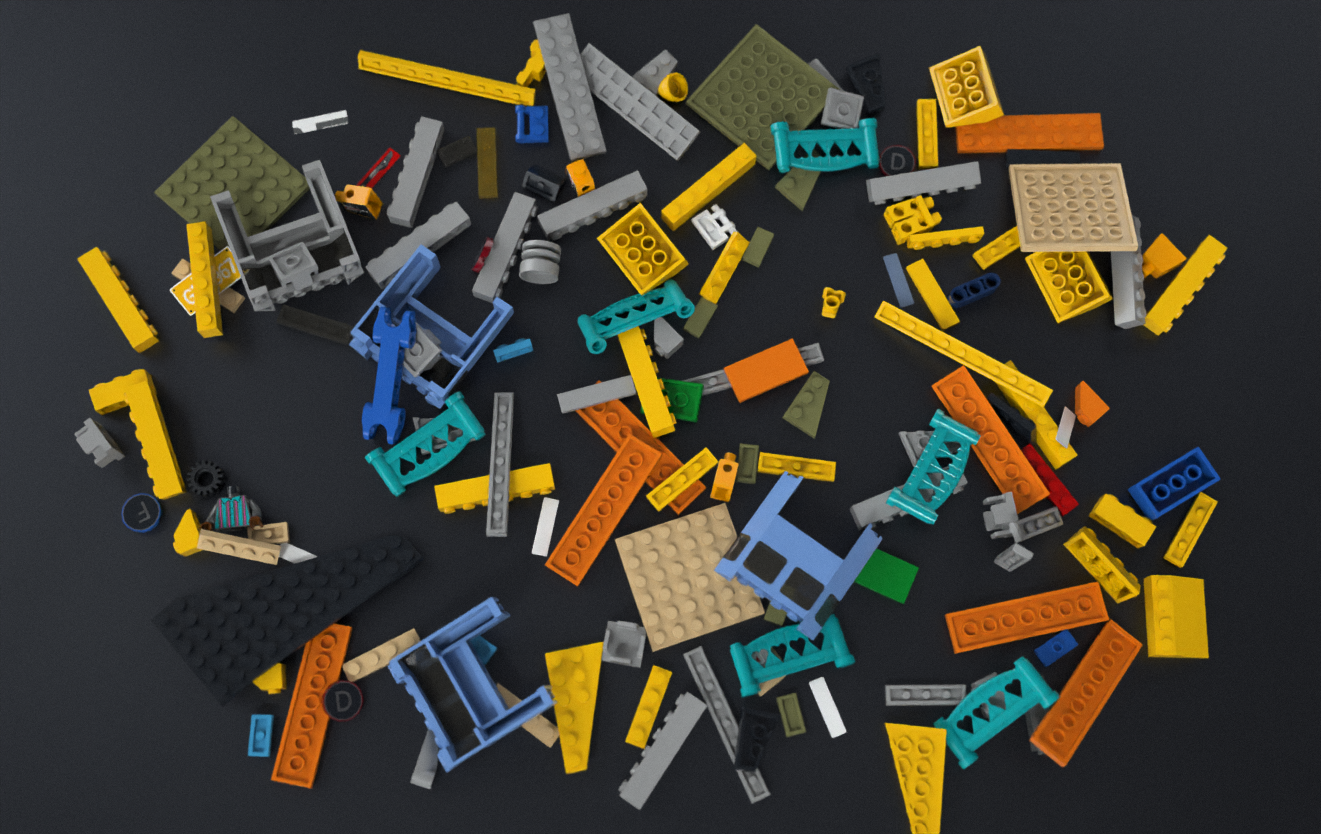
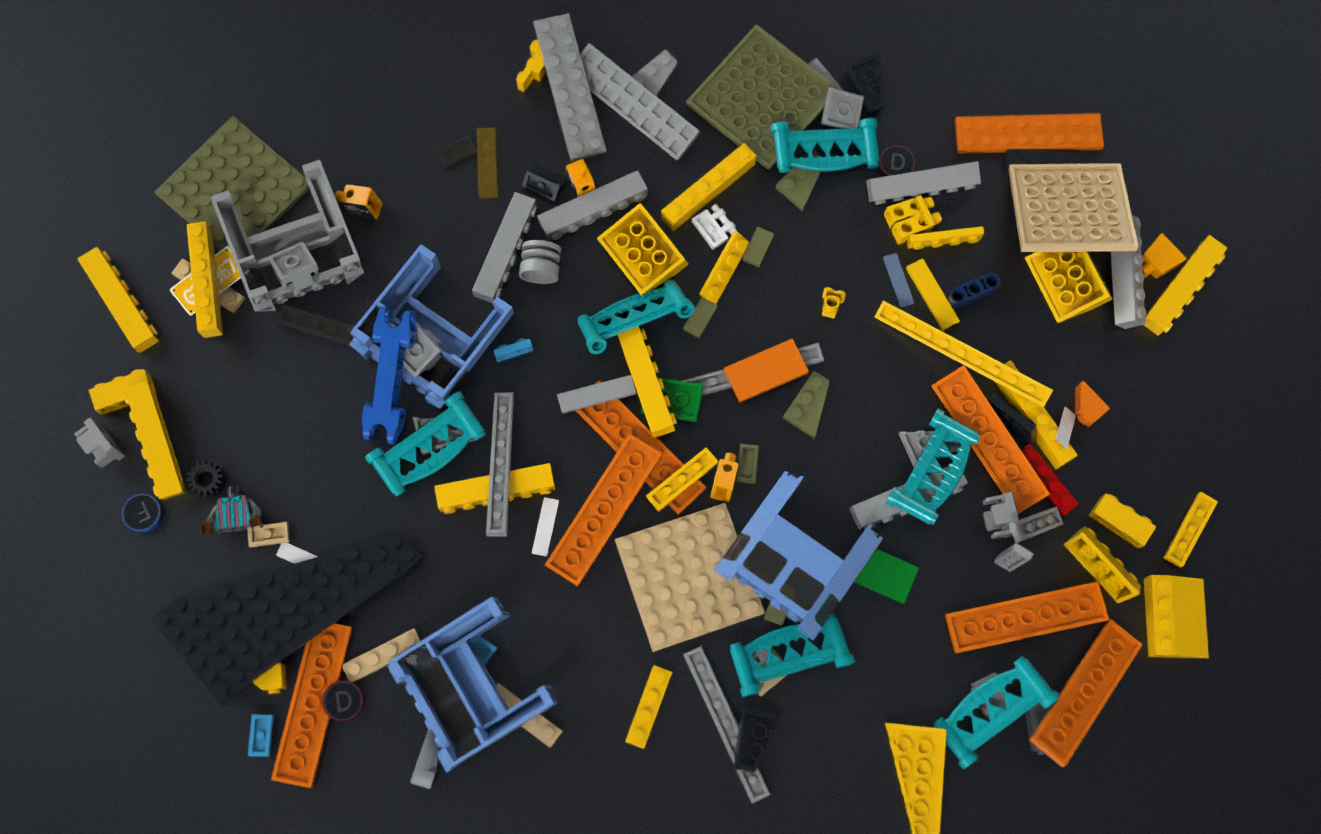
yellow slope [173,509,202,557] -> none
tan plate [197,529,281,565] -> none
white sticker [292,110,348,134] -> none
red sticker [356,148,400,188] -> none
yellow plate [358,50,536,106] -> none
light grey brick [366,202,472,289] -> none
light grey brick [387,116,445,228] -> none
dark red tile [471,236,494,273] -> none
blue plate [515,105,549,143] -> none
yellow wing [545,641,604,774] -> none
light grey panel [601,621,646,668] -> none
light grey brick [619,692,707,810] -> none
light grey slope [654,317,684,359] -> none
yellow hat [658,72,688,102] -> none
yellow tile [757,452,836,482] -> none
olive tile [776,693,806,737] -> none
white sticker [809,677,846,738] -> none
light grey tile [885,684,966,706] -> none
yellow plate [917,99,938,169] -> none
yellow slope [929,46,1004,128] -> none
yellow plate [973,226,1020,270] -> none
blue plate [1034,629,1078,667] -> none
blue brick [1127,447,1221,521] -> none

